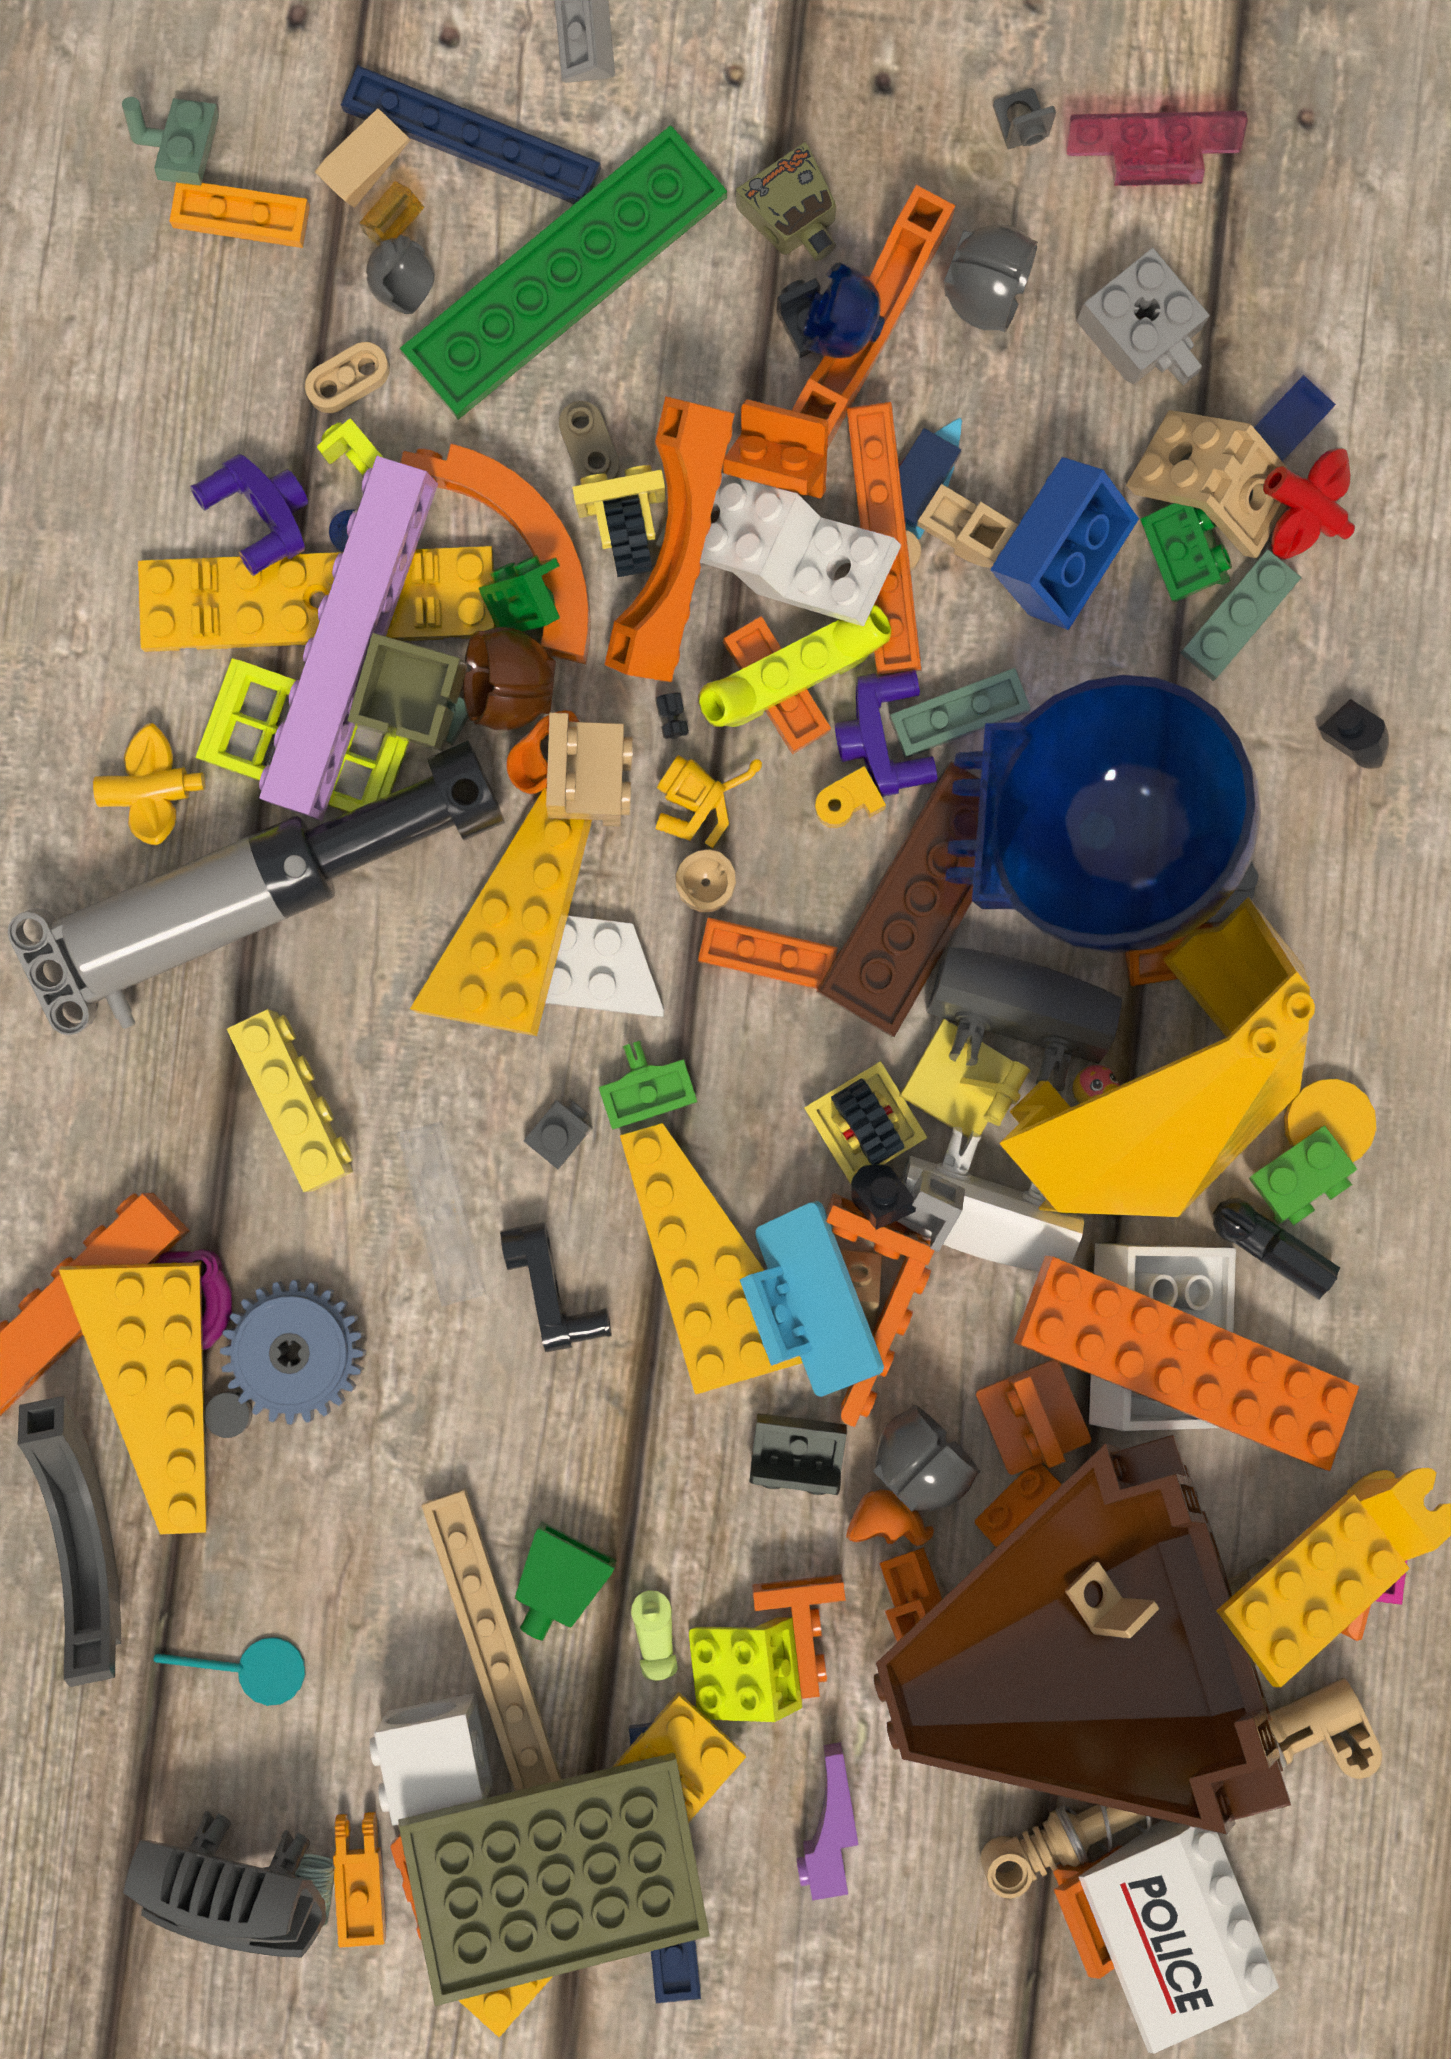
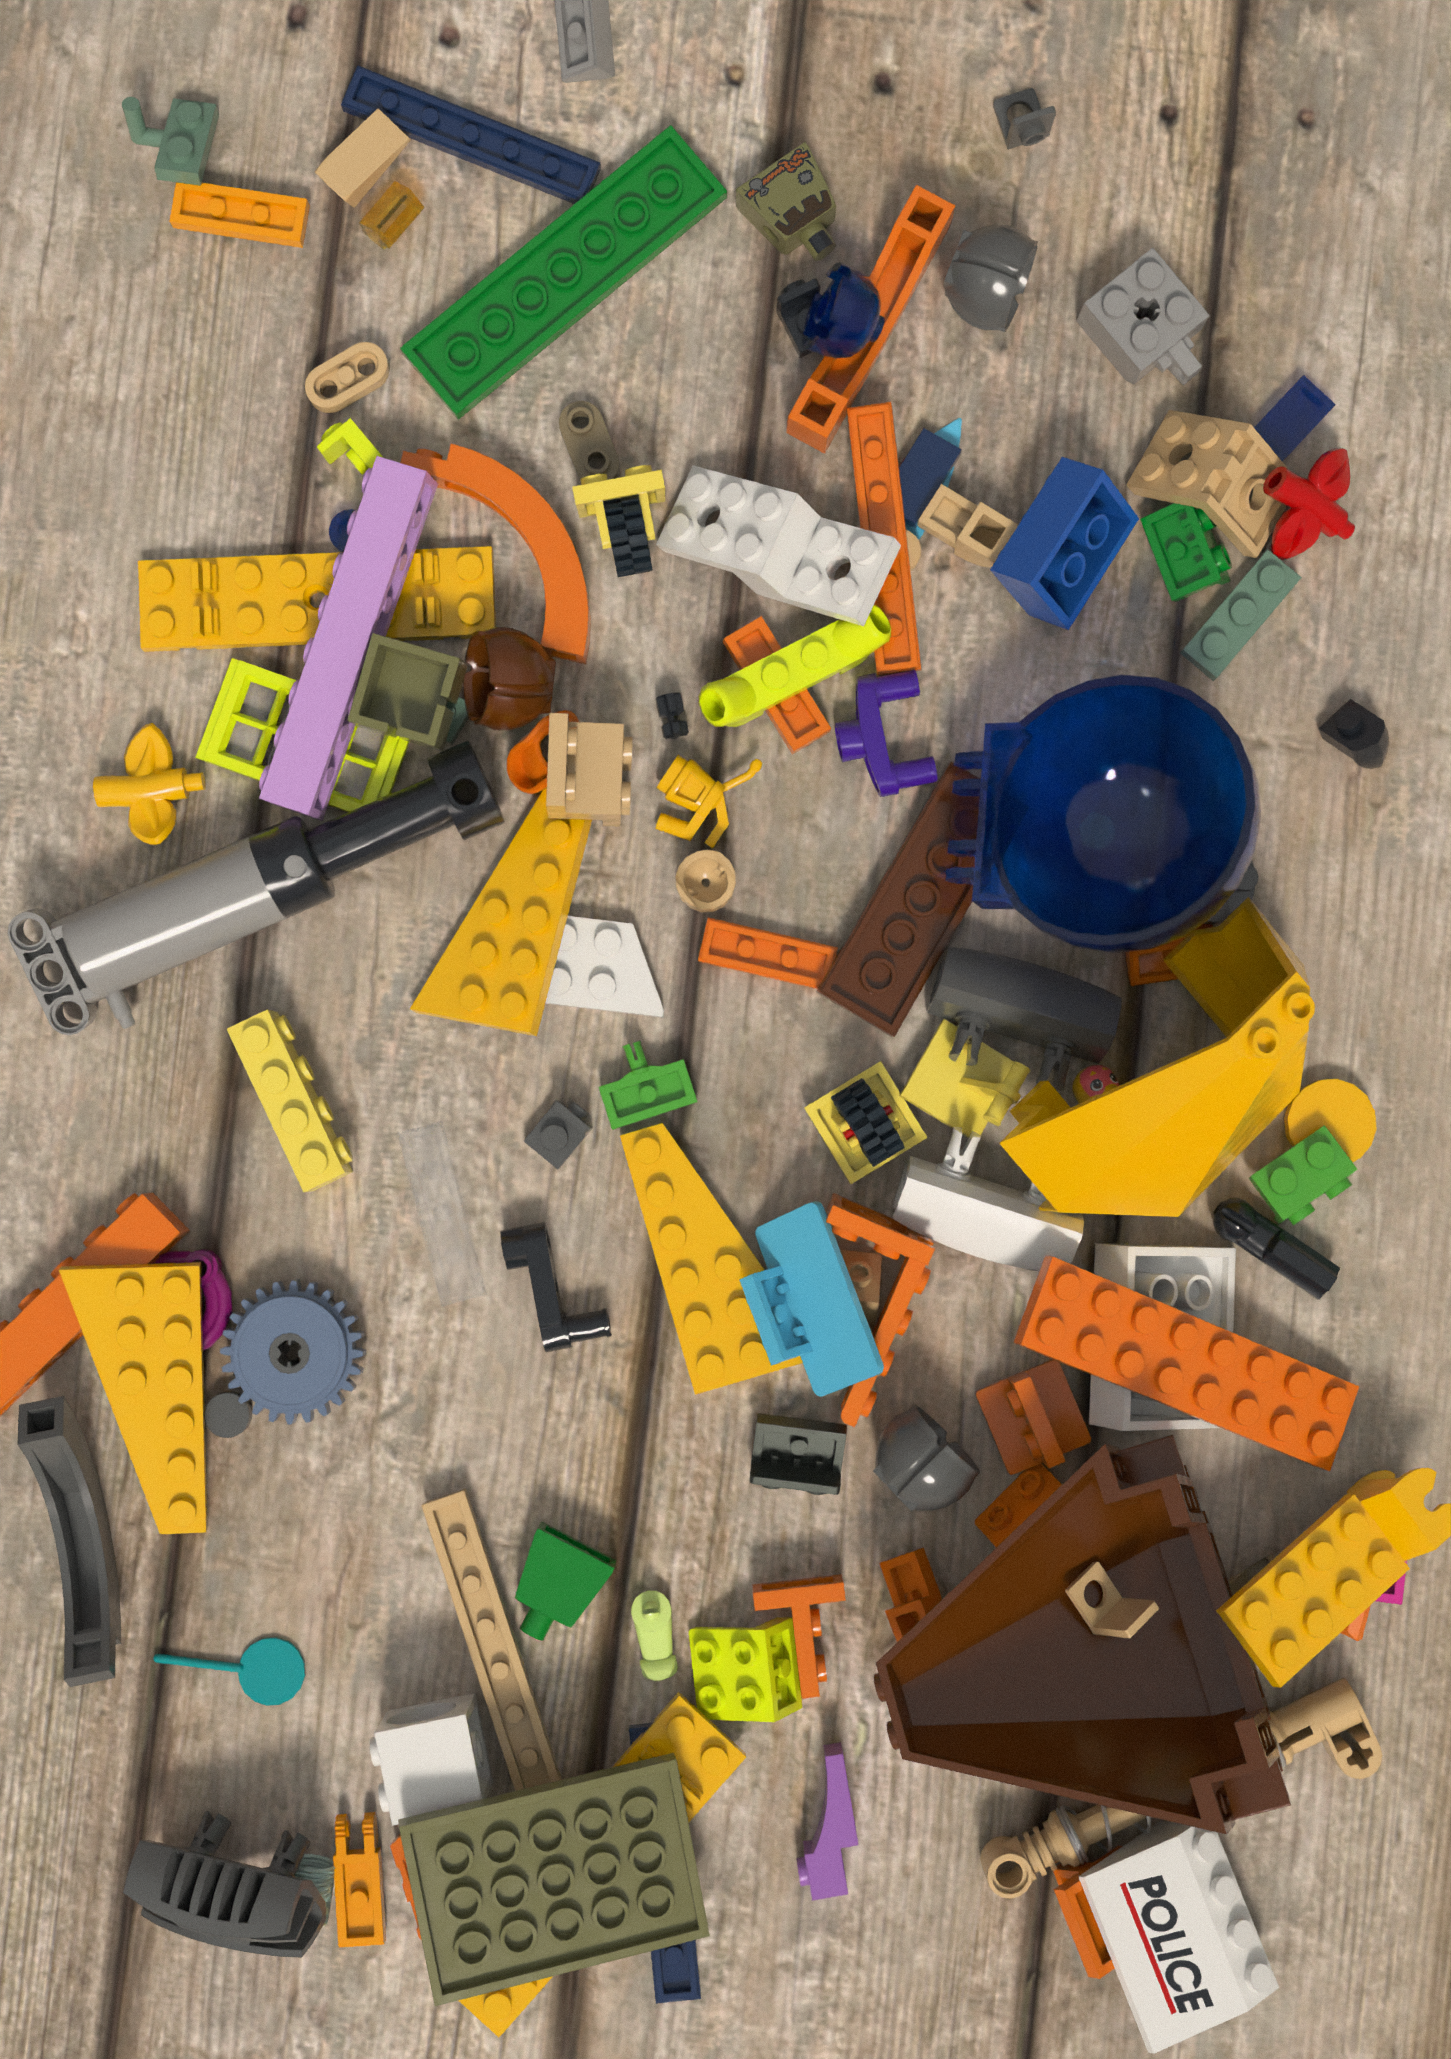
dark purple connector [190,454,308,576] -> none
dark grey hair [366,235,435,314] -> none
green bracket [478,555,560,632] -> none
orange arch [604,396,735,682] -> none
orange bracket [723,399,828,498] -> none
yellow leg [815,766,886,828] -> none
orange hair [846,1489,934,1546] -> none
black plate [851,1165,916,1230] -> none
sand green plate [889,668,1031,758] -> none
light grey panel [903,1170,965,1252] -> none
clear pink bracket [1066,111,1248,186] -> none

